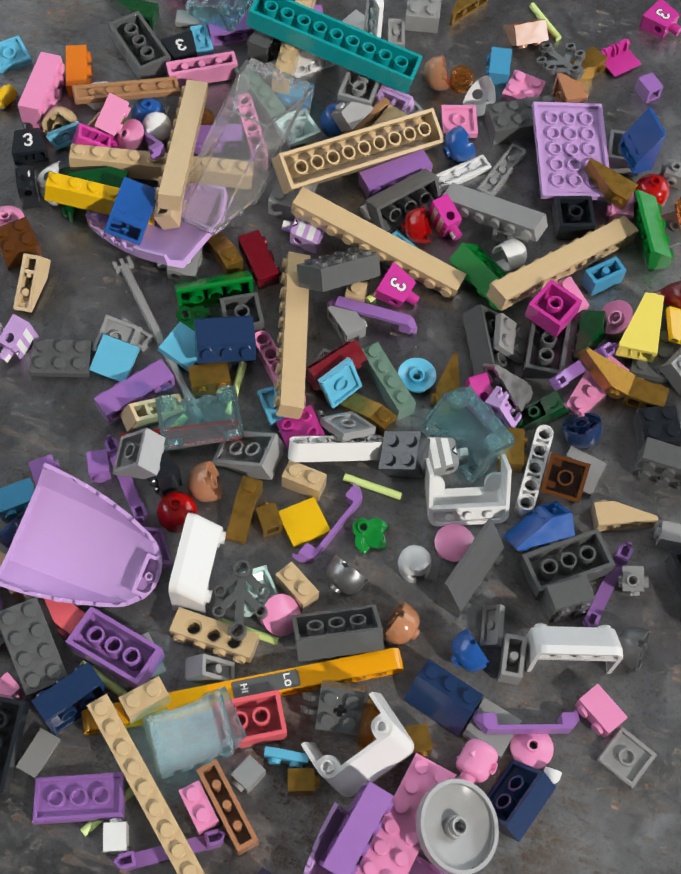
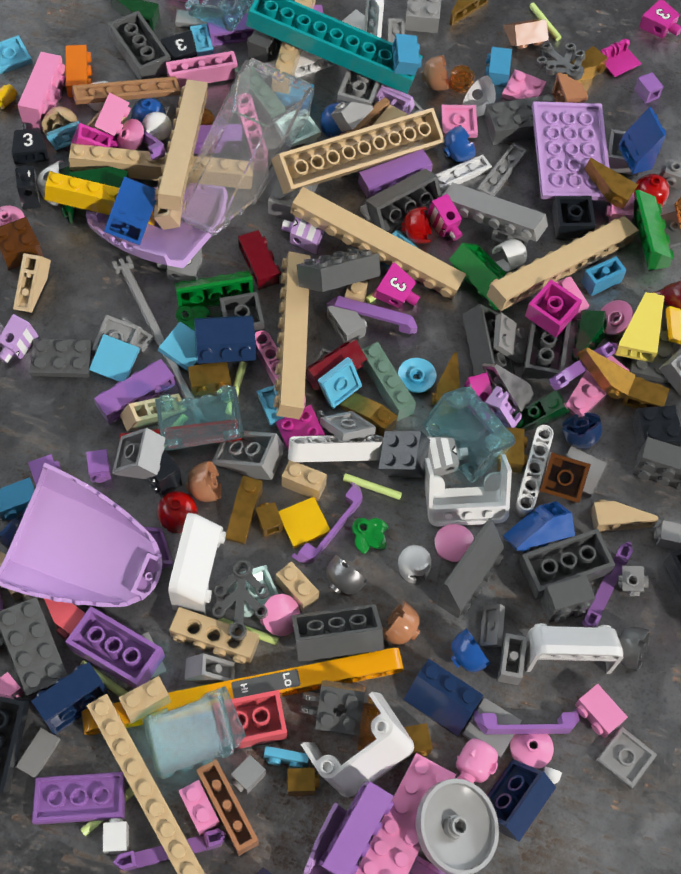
medium lavender piece [104,435,148,523] -> none
pearl gold slope [206,229,244,275] -> none
none -> dark azure brick [392,34,421,75]

